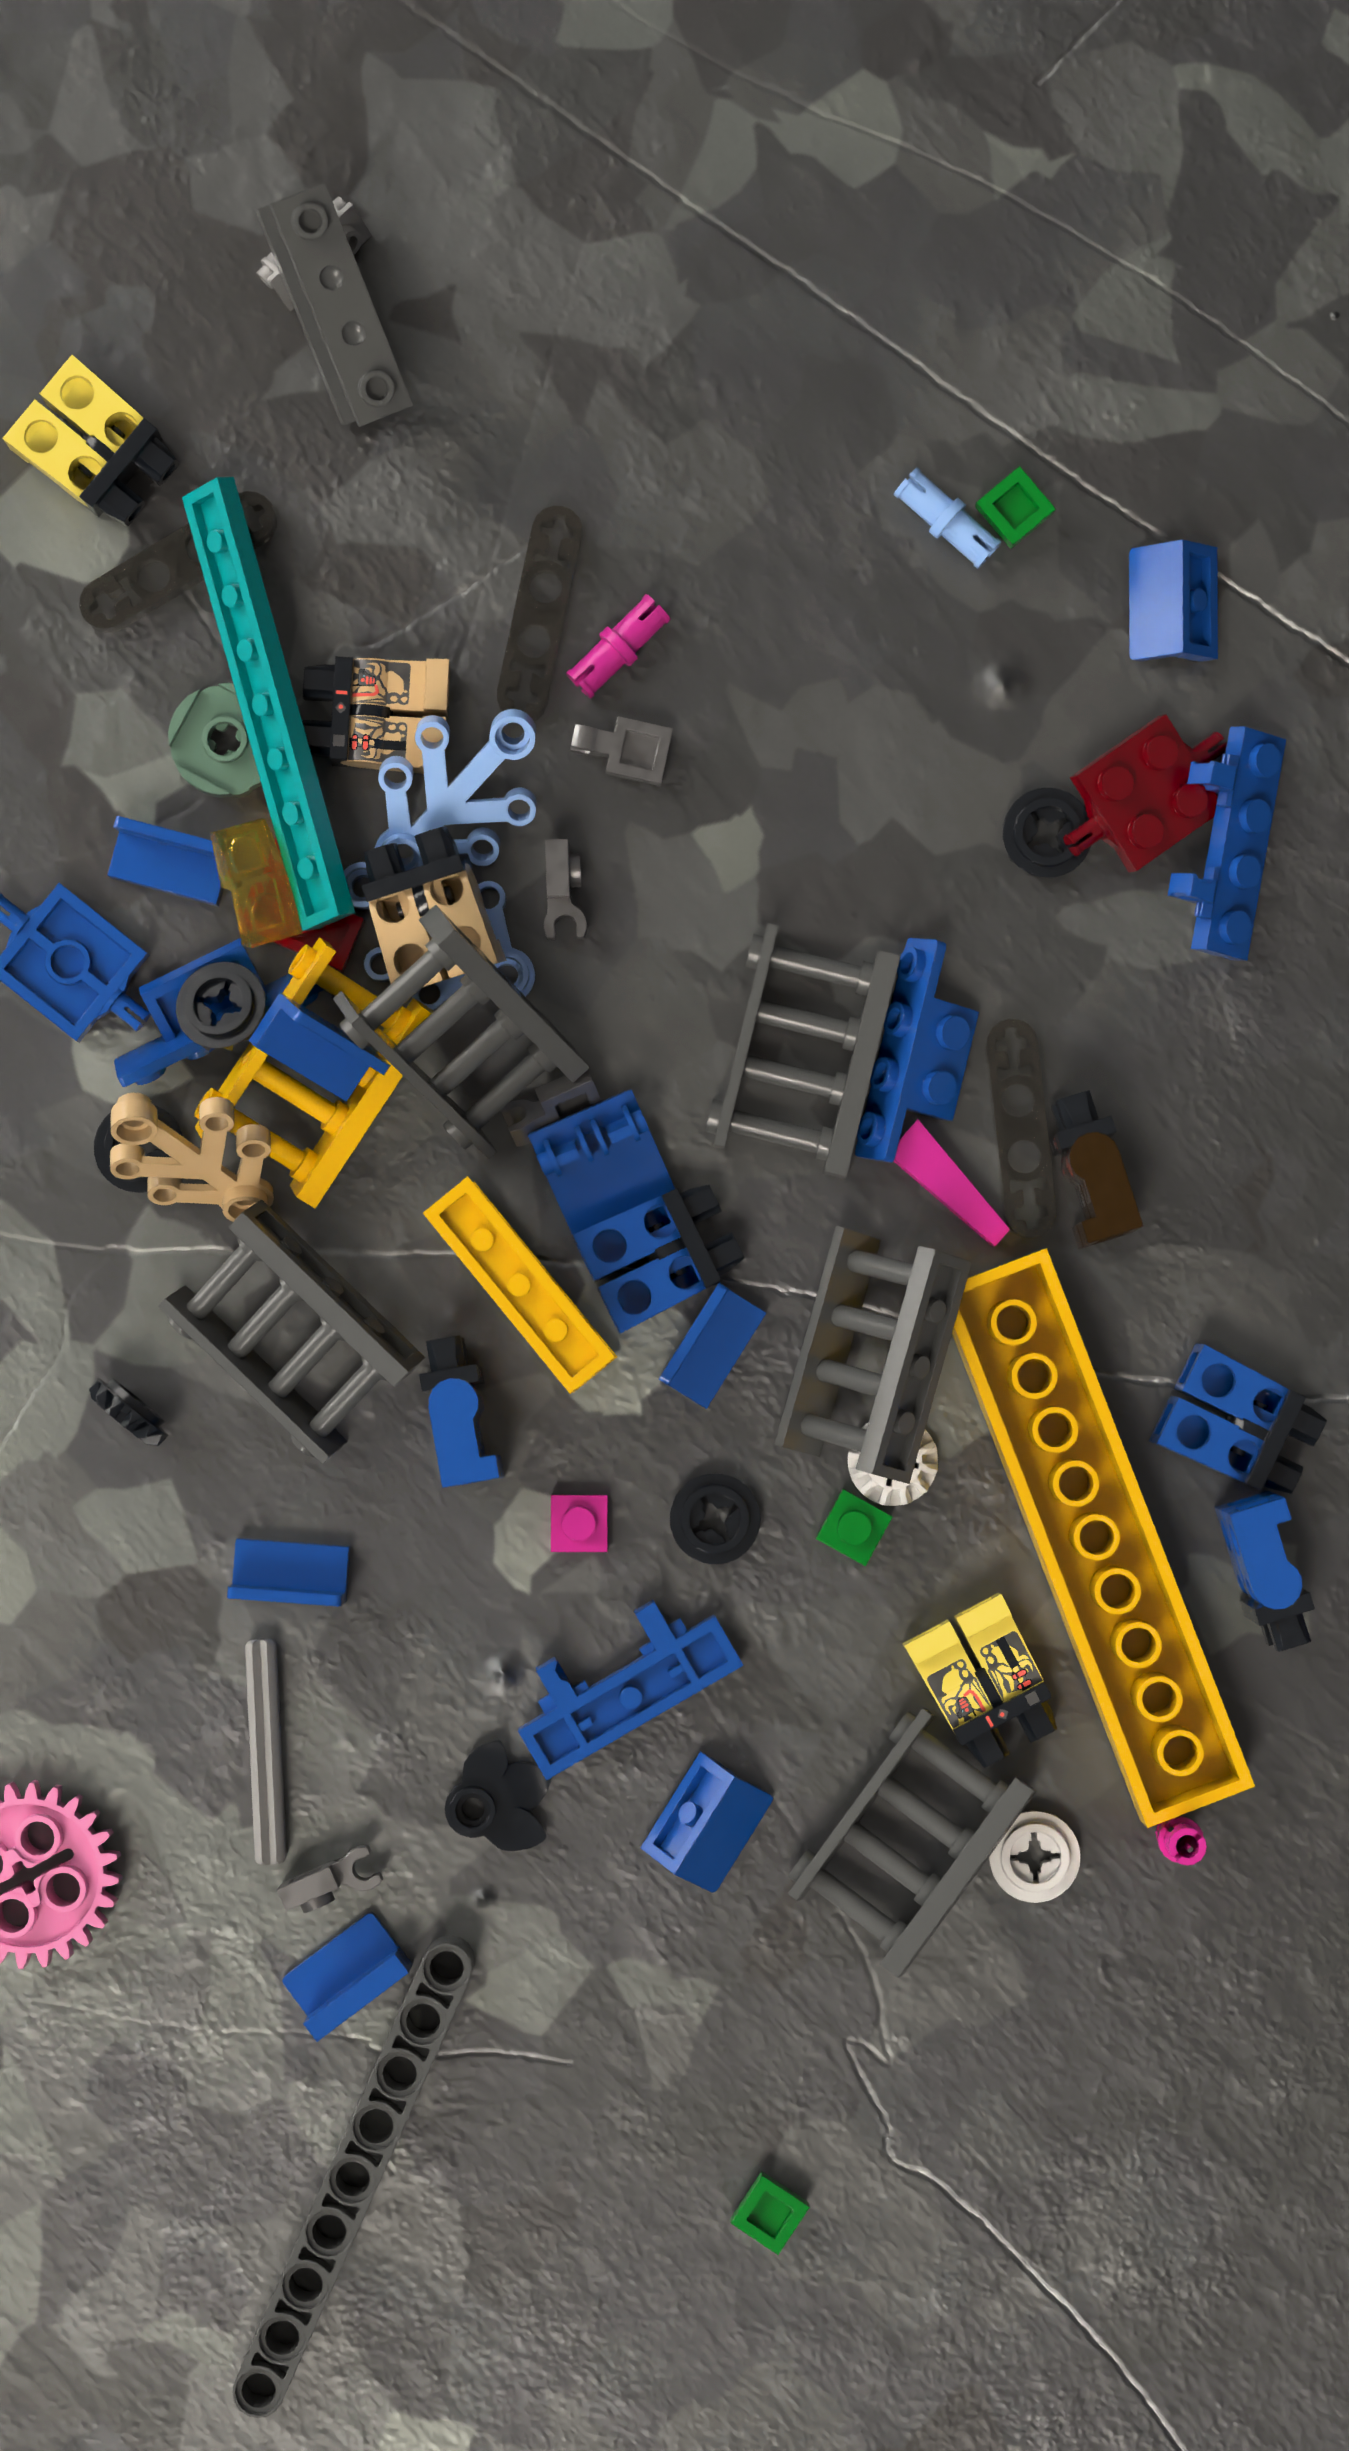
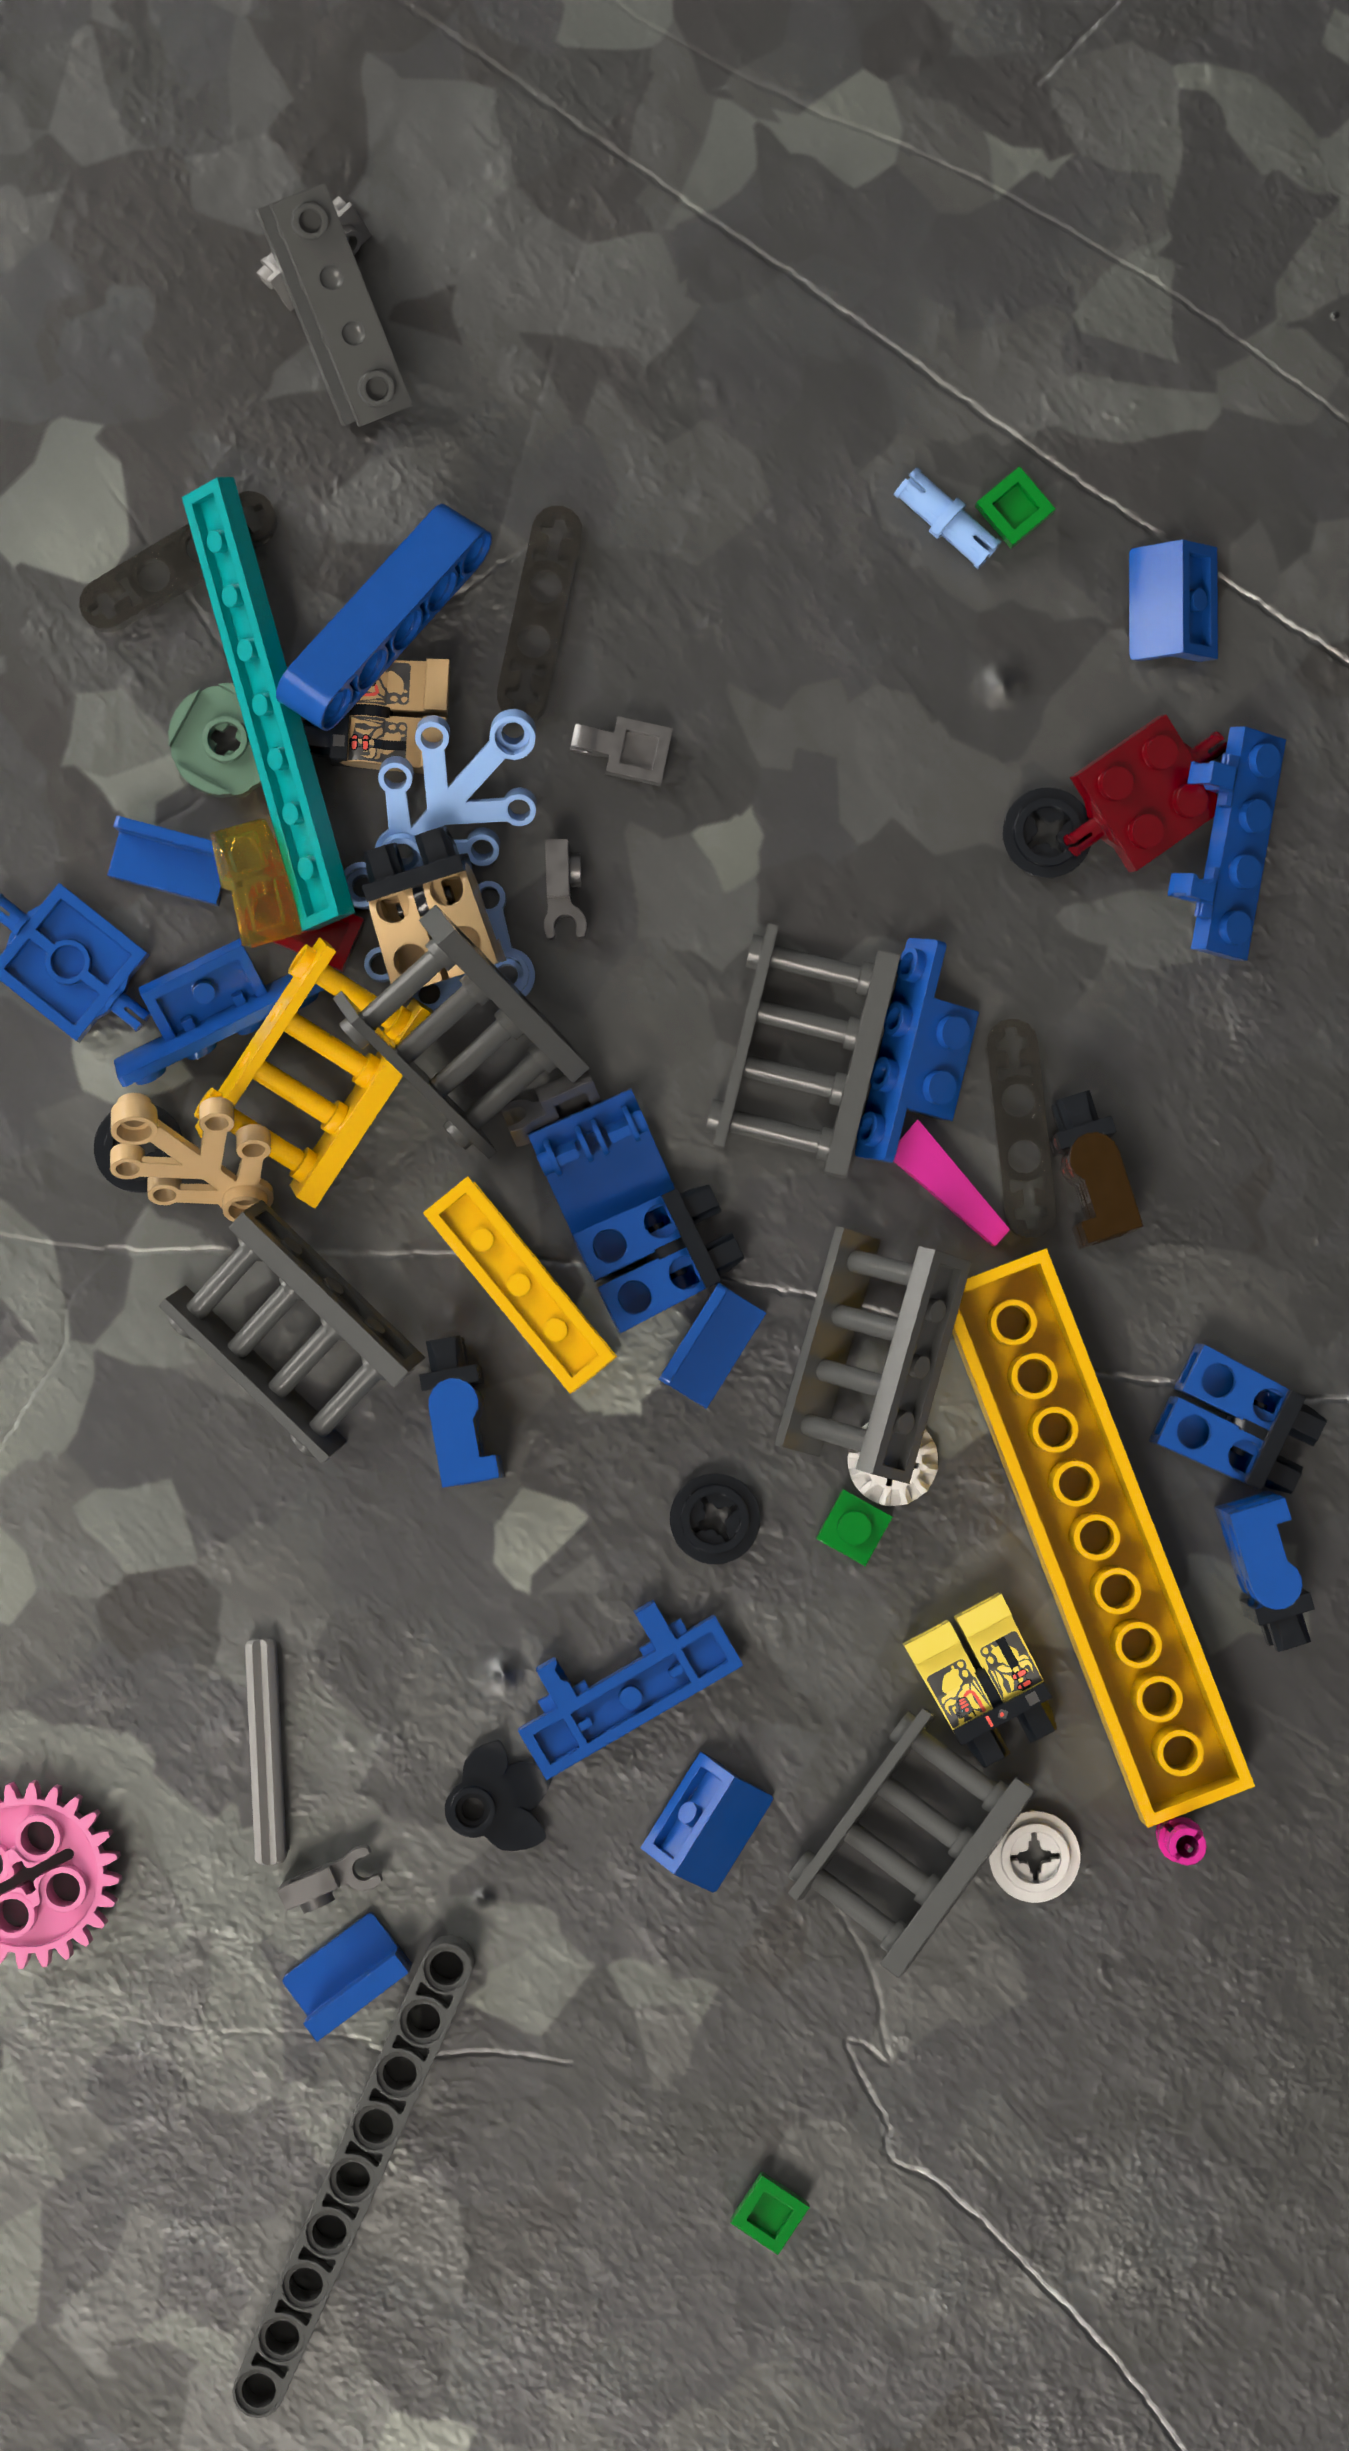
light yellow hips [3,355,179,527] -> none
black gear [89,1378,169,1446] -> none
black gear [176,962,267,1051] -> none
blue panel [227,1538,351,1607] -> none
blue panel [249,992,391,1102] -> none
dark pink plate [551,1494,608,1552] -> none
dark pink pin [566,594,671,699] -> none
none -> blue beam [276,504,492,731]

